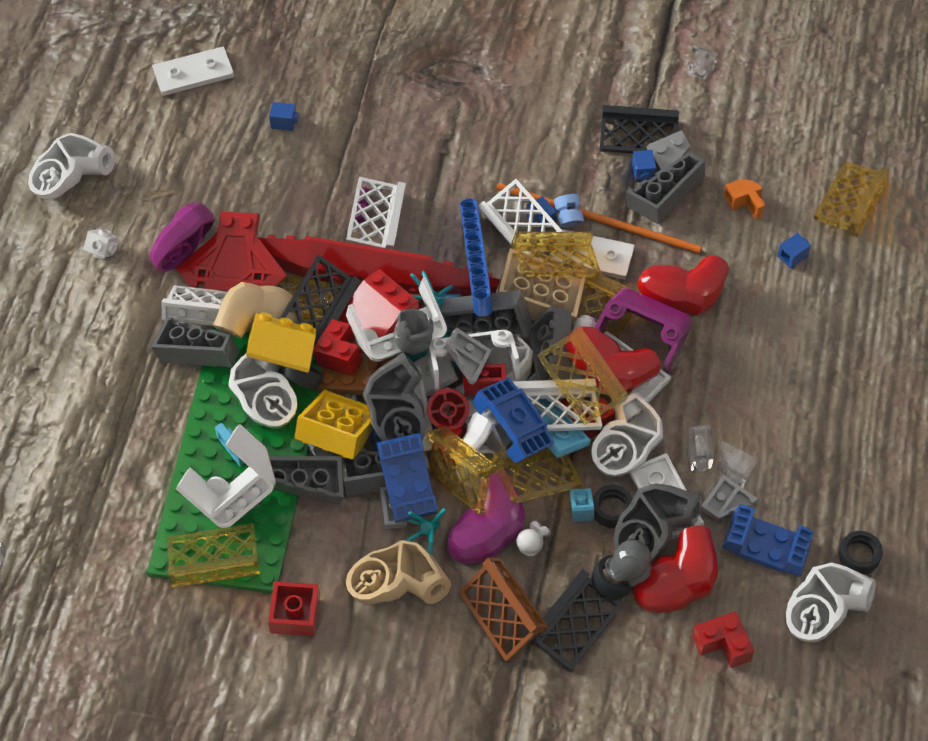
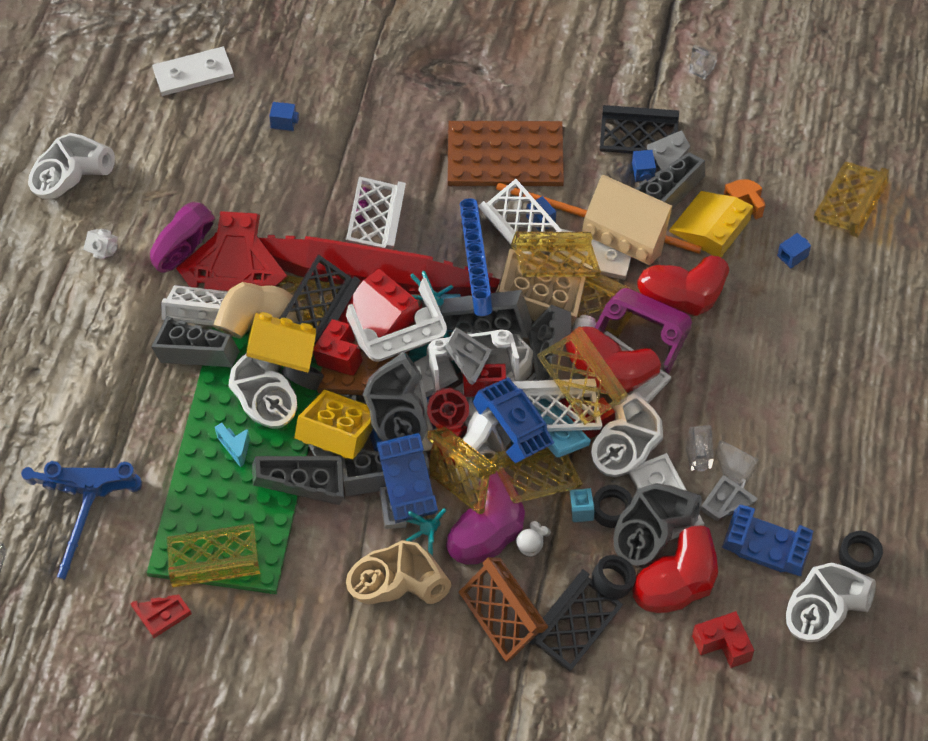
white windscreen [176,424,276,528] -> none
red brick [268,581,320,637] -> none
dark grey hair [394,309,434,354] -> none
light blue wheel [554,194,584,228] -> none
dark grey hair [605,540,651,587] -> none
none -> blue piece [21,461,142,580]
none -> red wing [130,594,192,638]
none -> dark orange plate [448,121,564,186]
none -> tan slope [581,175,672,265]
none -> yellow slope [669,191,753,257]

